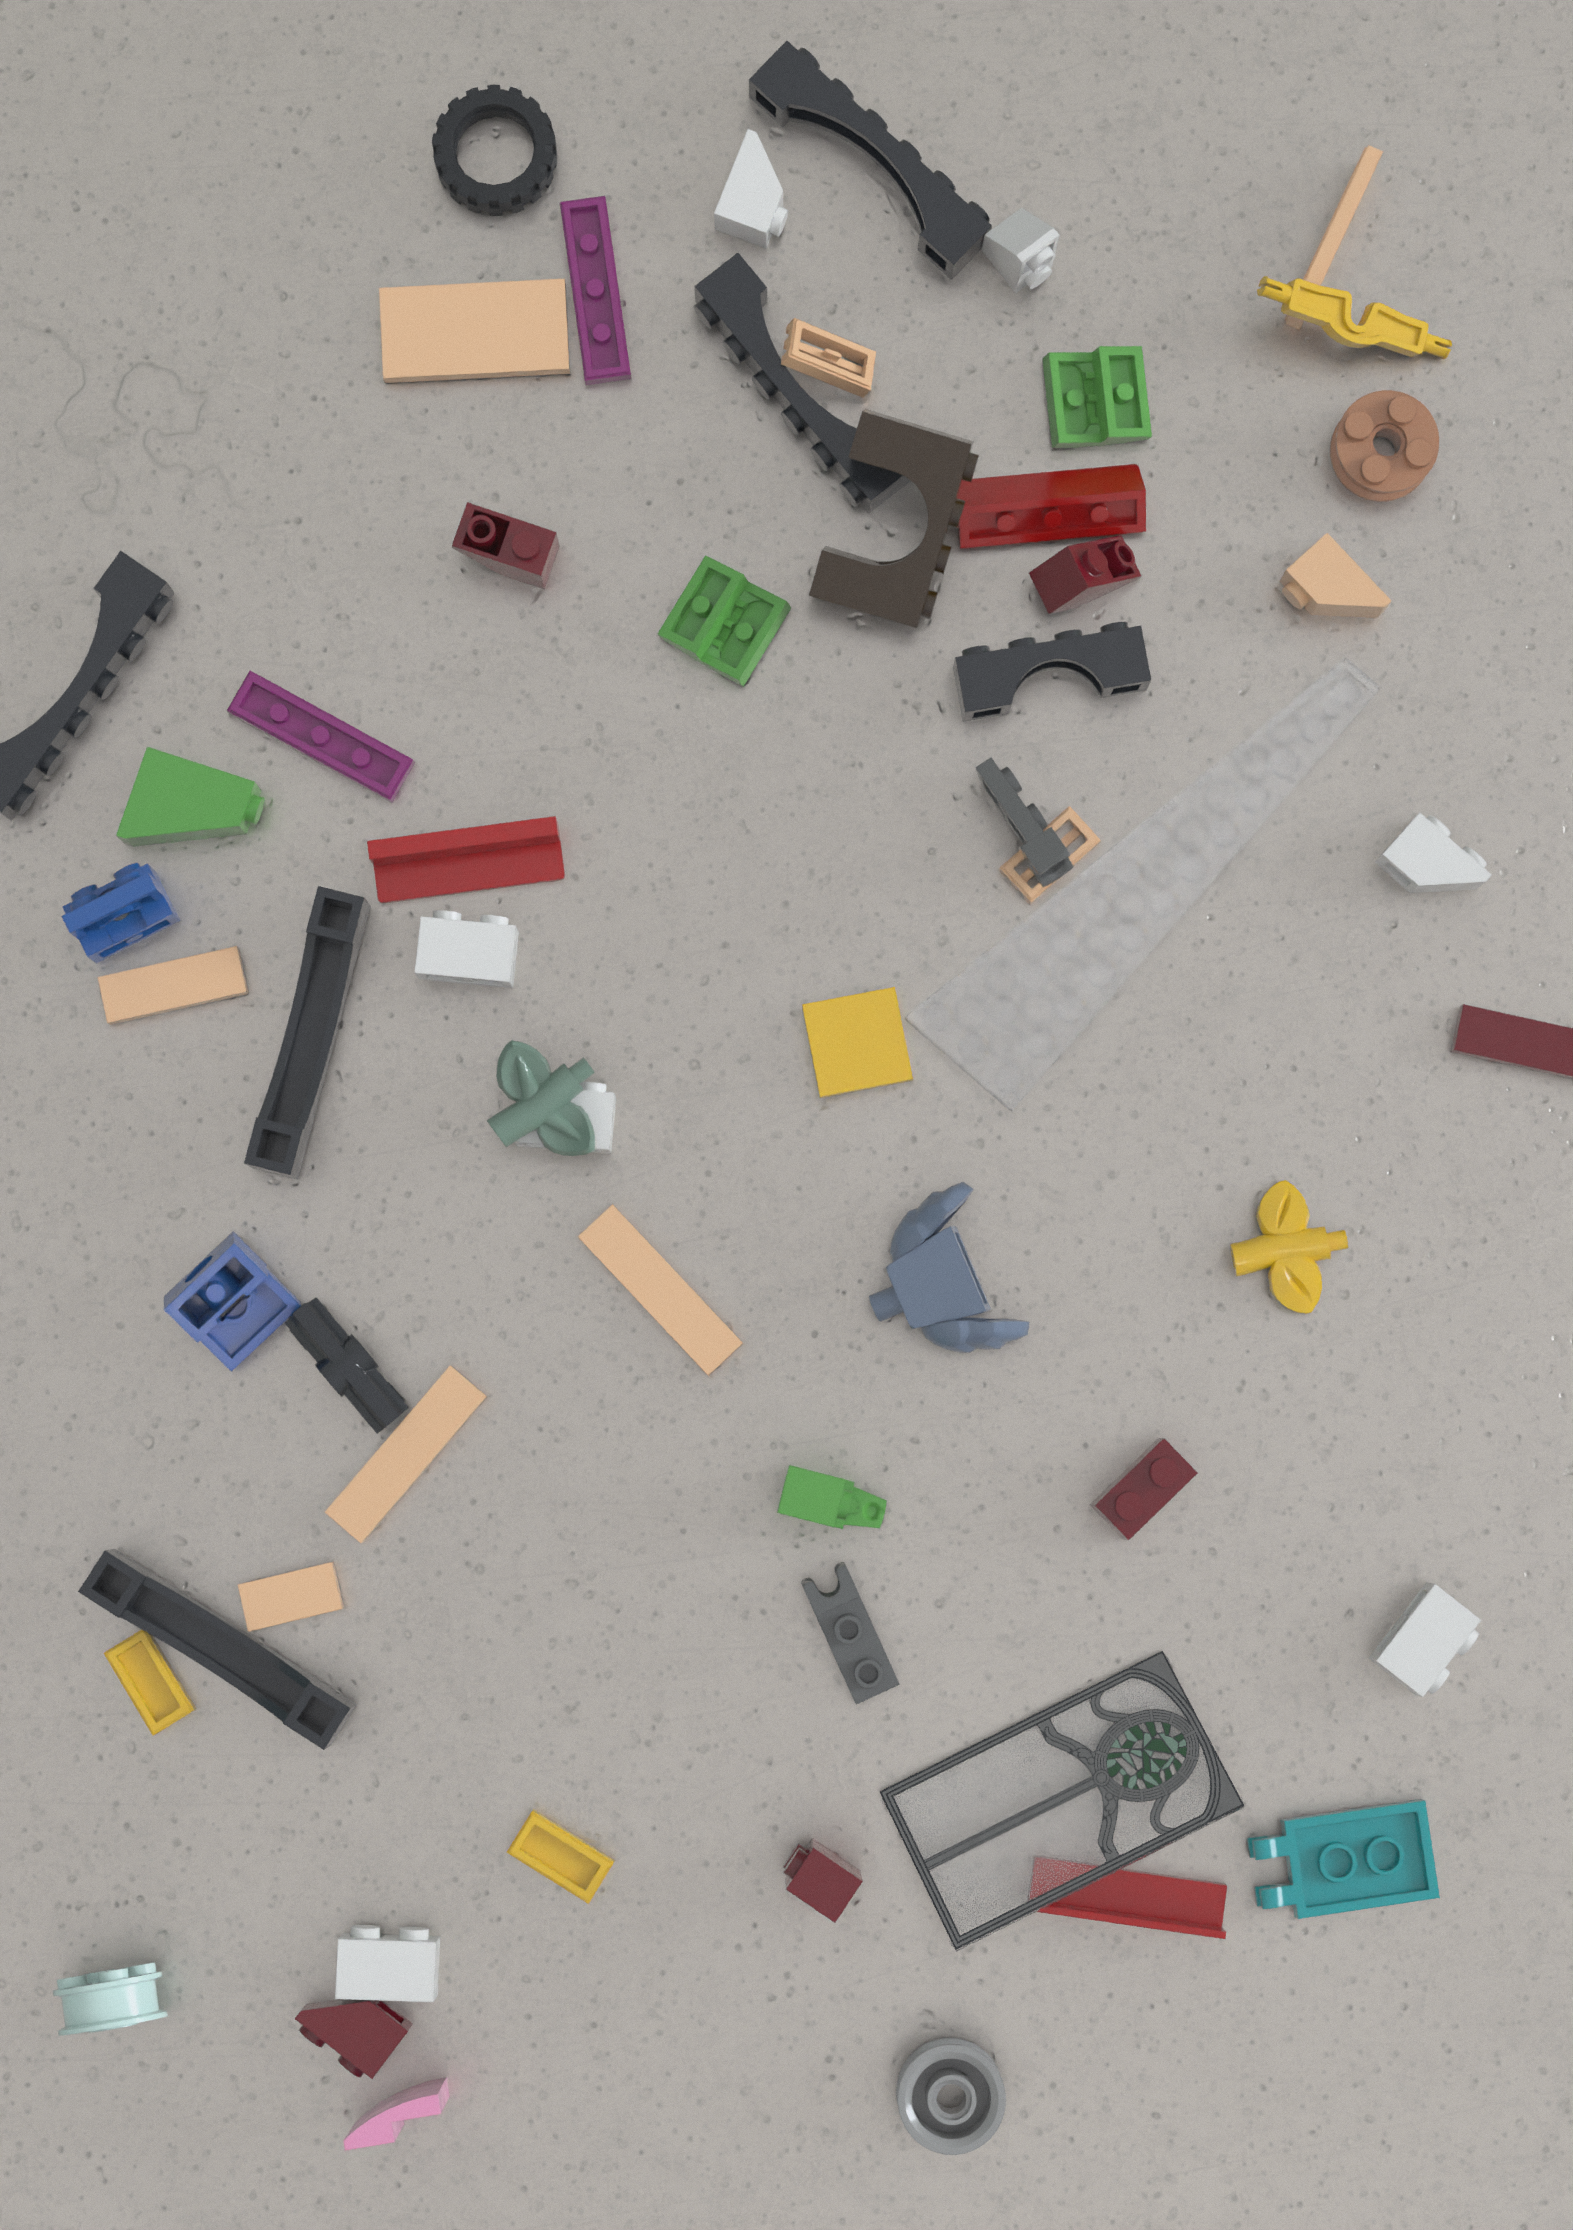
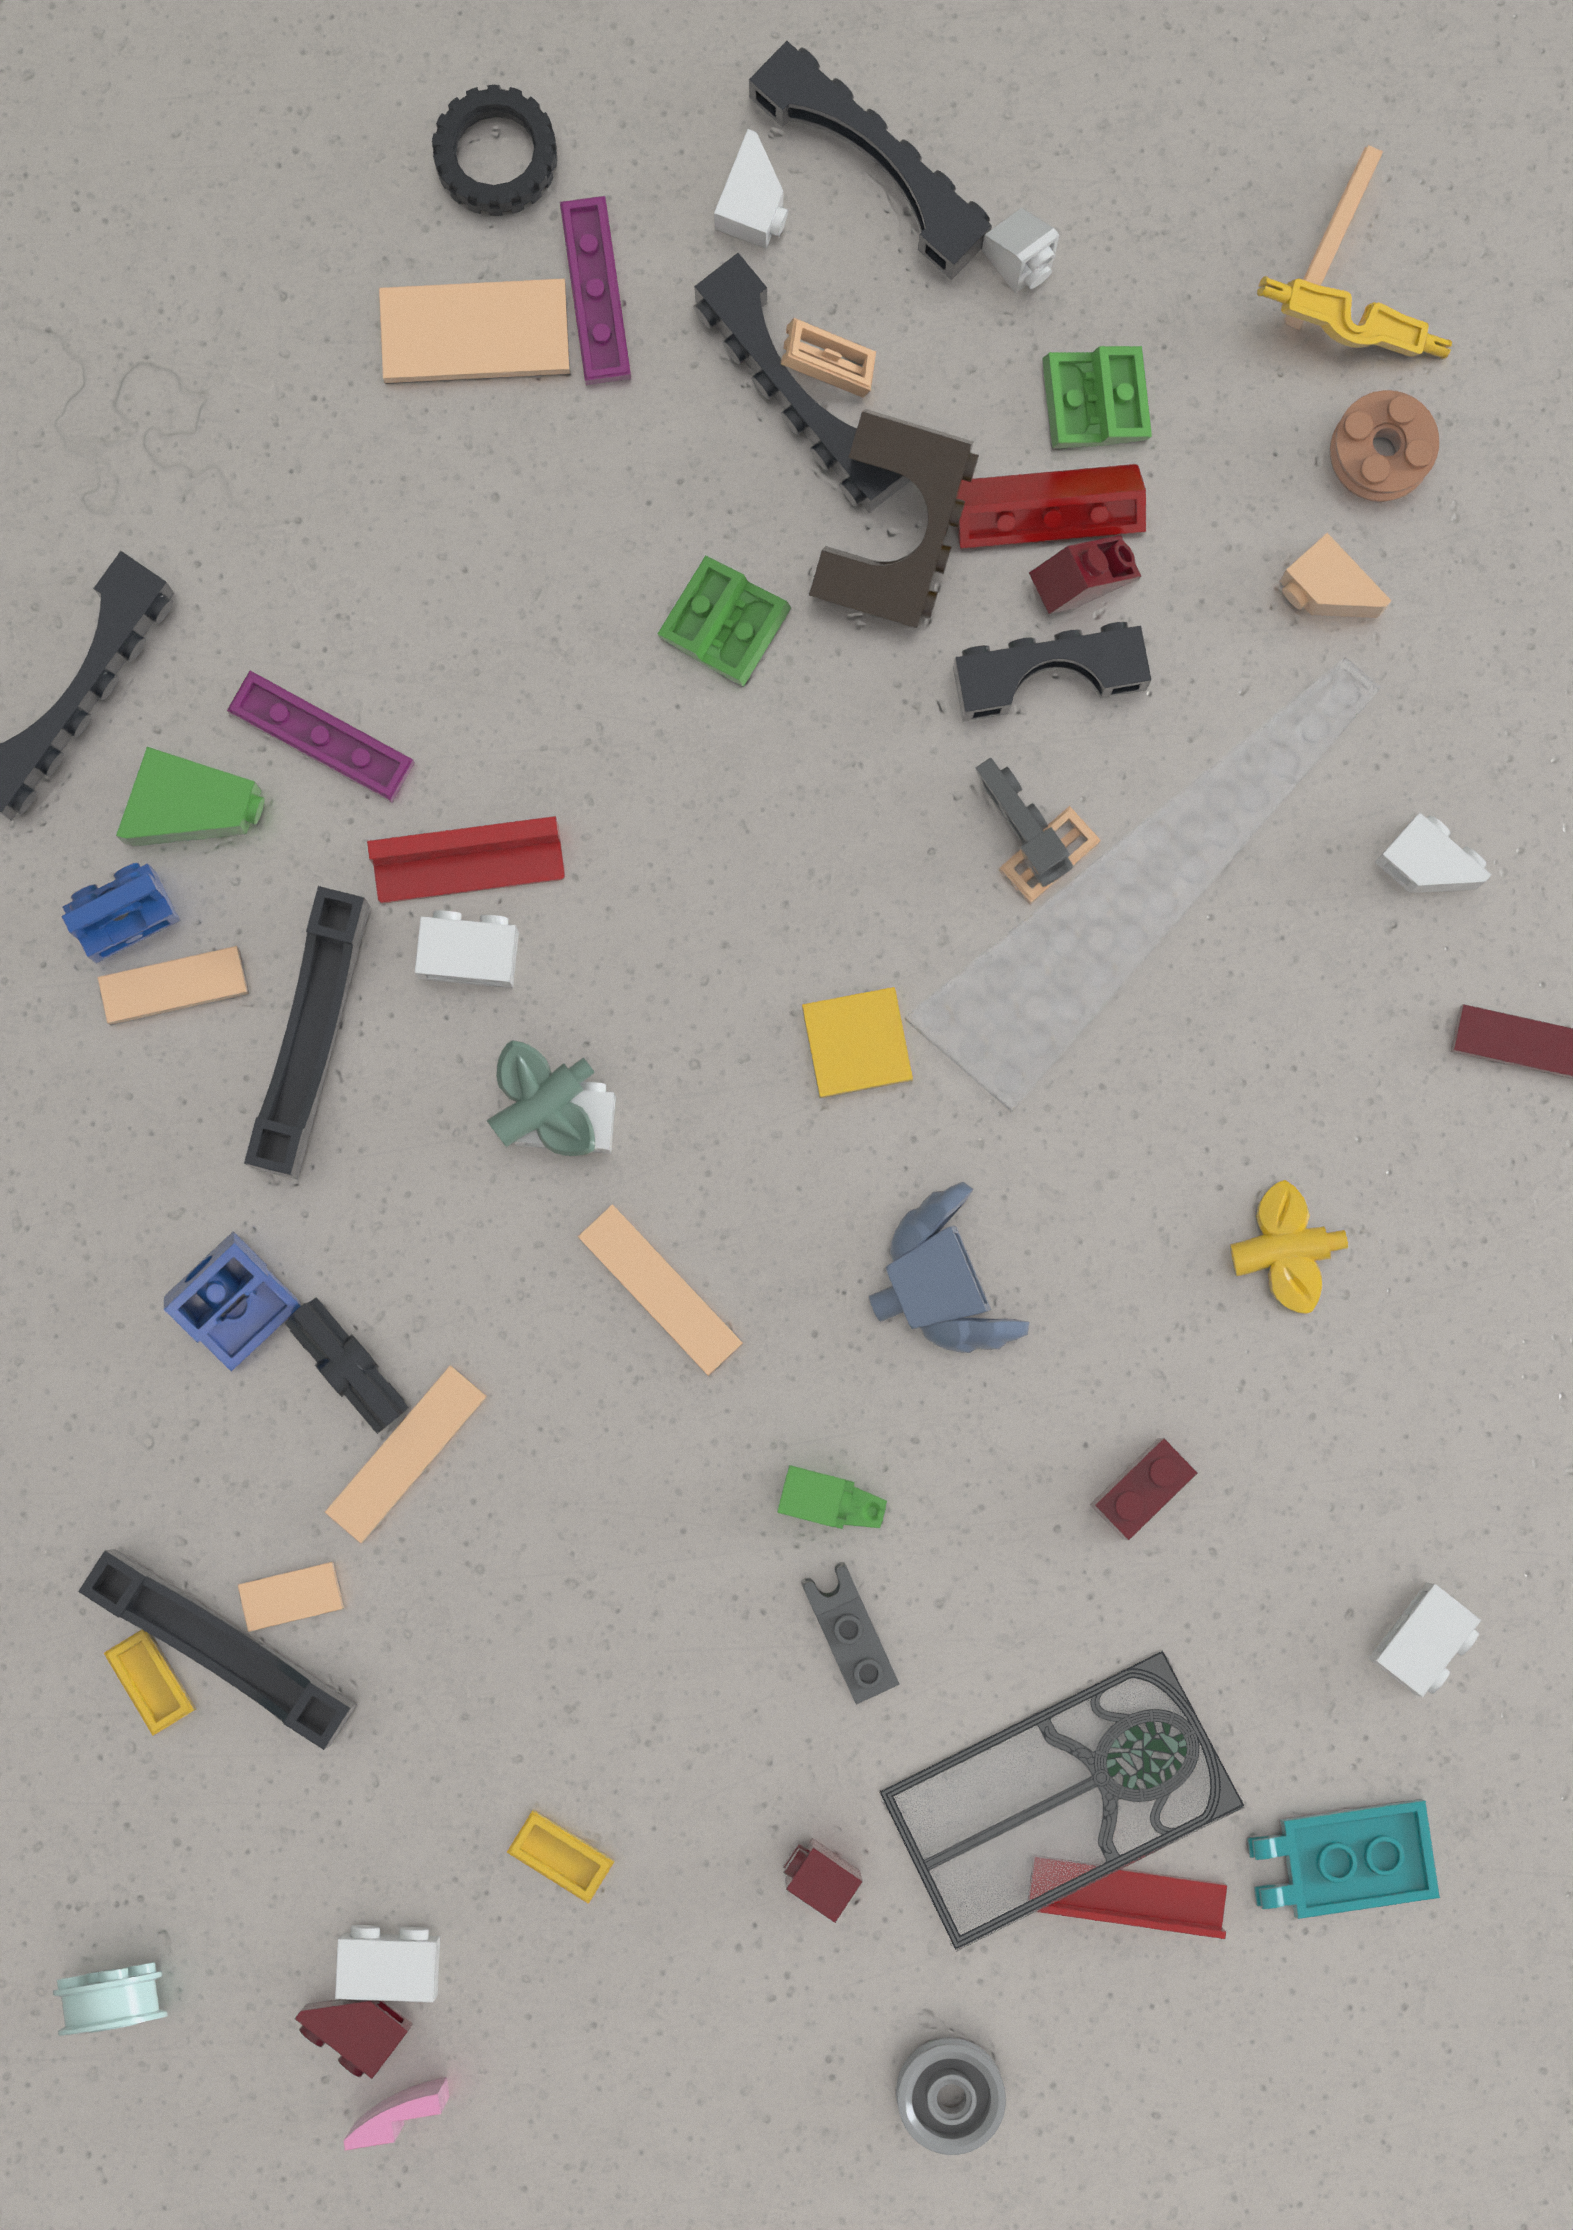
dark red slope [452,502,560,589] -> none

